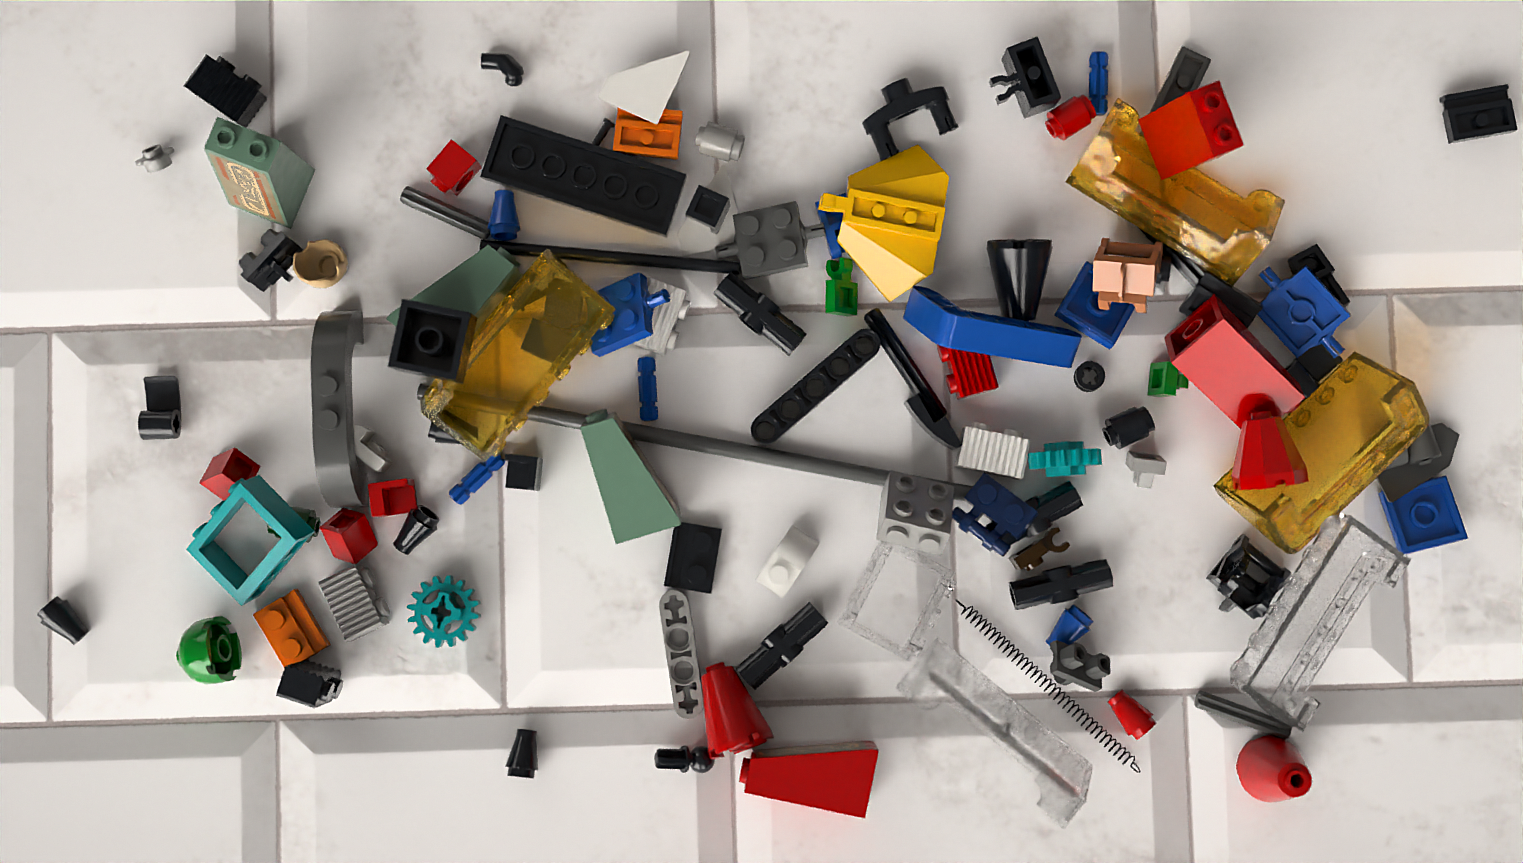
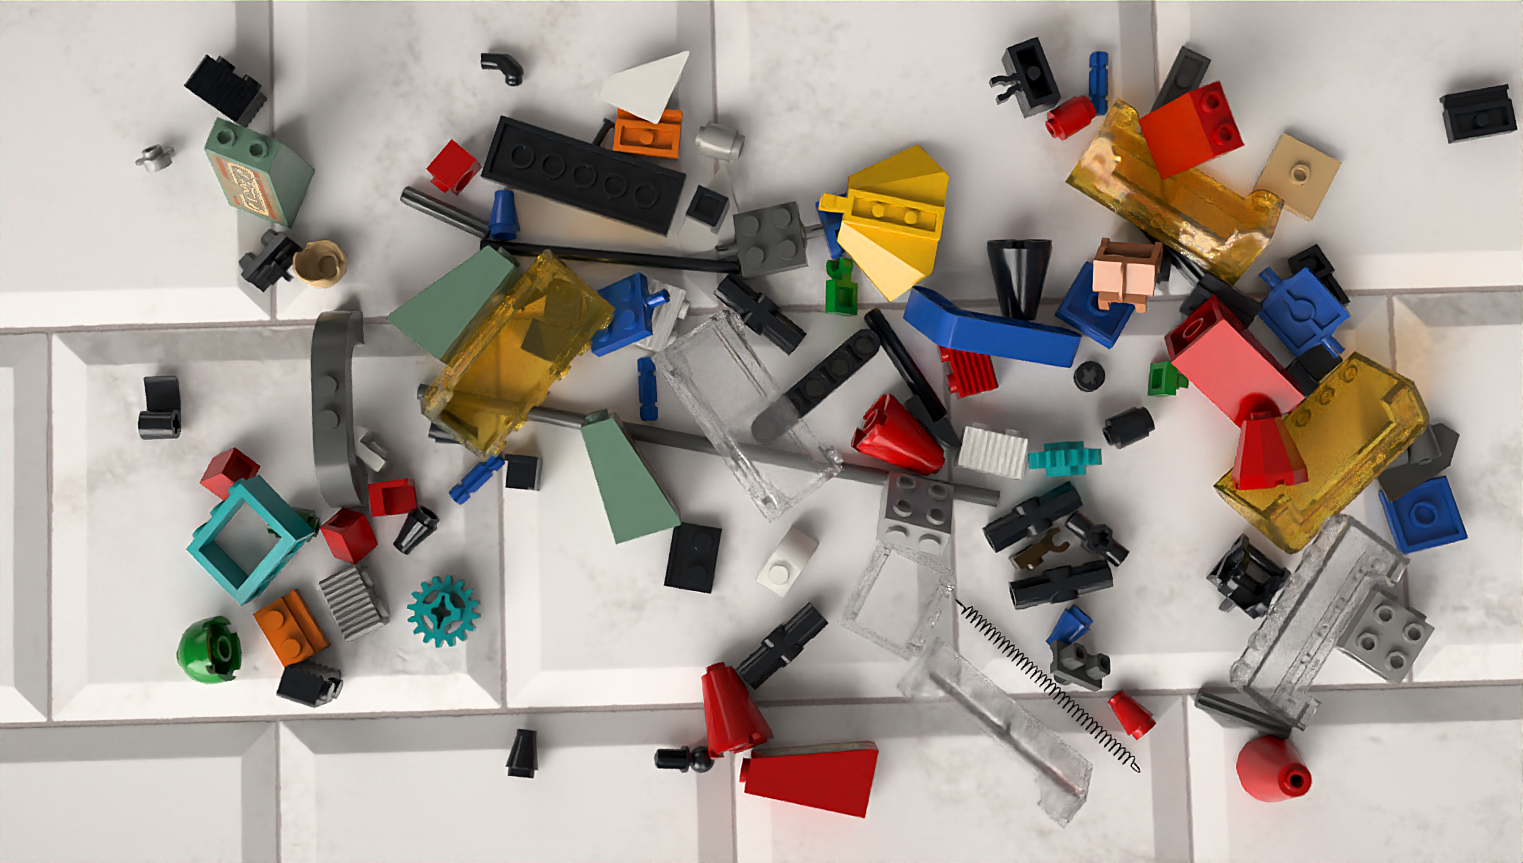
black cone [37,596,89,645] -> none
black brick [388,299,478,384] -> none
light grey beam [659,590,704,719] -> none
black connector [862,78,959,161] -> none
dark blue plate [952,472,1038,557] -> none
light grey tile [1125,451,1167,488] -> none
none -> clear windscreen [651,310,844,523]
none -> red cone [851,393,945,477]
none -> black axle [1064,510,1130,567]
none -> tan plate [1251,133,1342,221]
none -> light grey brick [1331,589,1435,685]

